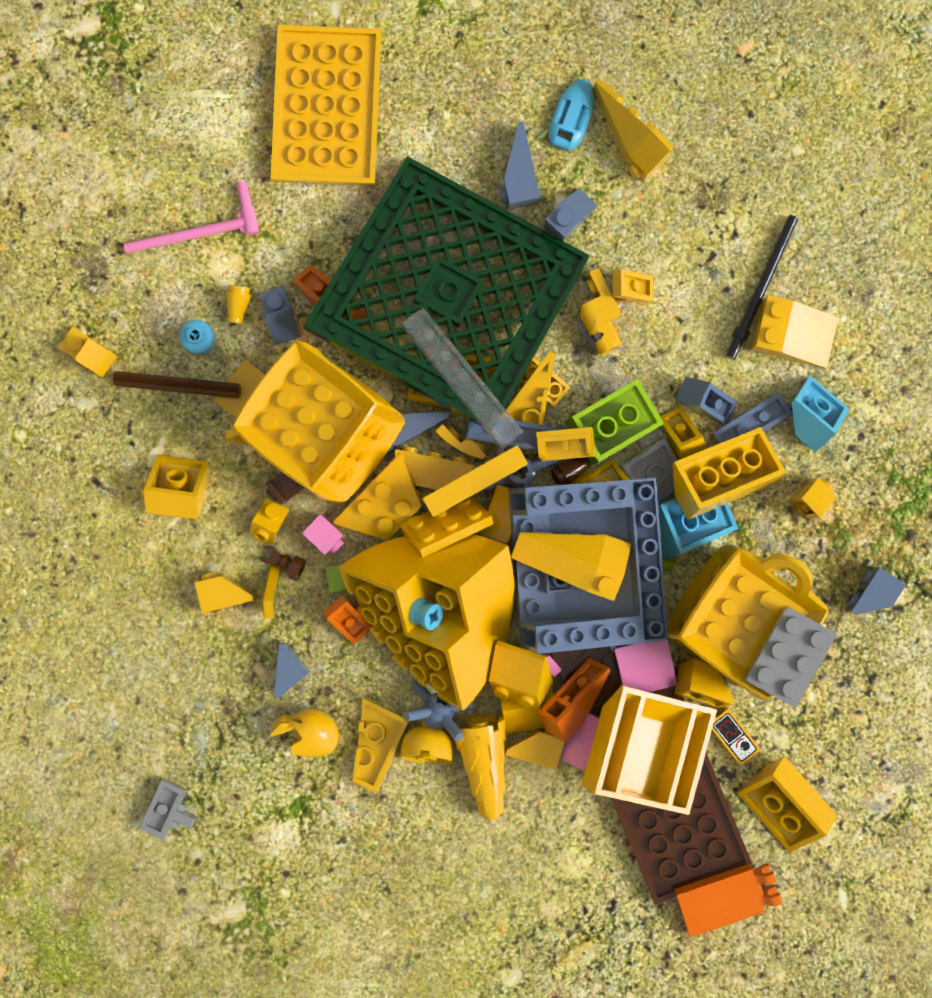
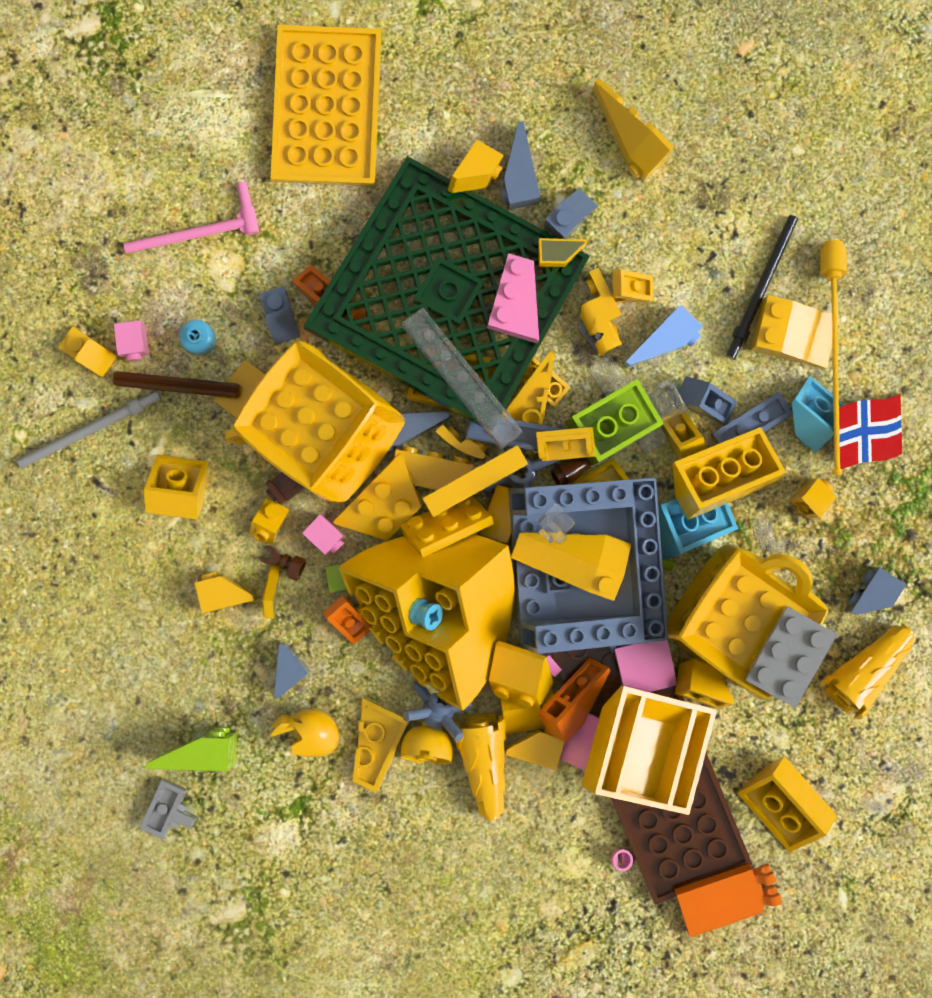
yellow cone [226,284,252,324] -> none
medium azure piece [548,78,594,151] -> none
light grey tile [619,437,679,503] -> none
tile [712,708,761,766] -> none
none -> light grey bar [16,390,162,469]
none -> bright pink brick [114,321,149,362]
none -> lime slope [146,727,237,771]
none -> yellow slope [447,140,504,193]
none -> bright pink wing [487,253,539,344]
none -> clear bracket [537,504,575,545]
none -> olive tile [538,238,587,267]
none -> bright pink hinge [610,848,633,871]
none -> light blue slope [623,305,703,368]
none -> clear bracket [648,379,687,422]
none -> flag [820,240,902,475]
none -> yellow cone [821,625,915,719]

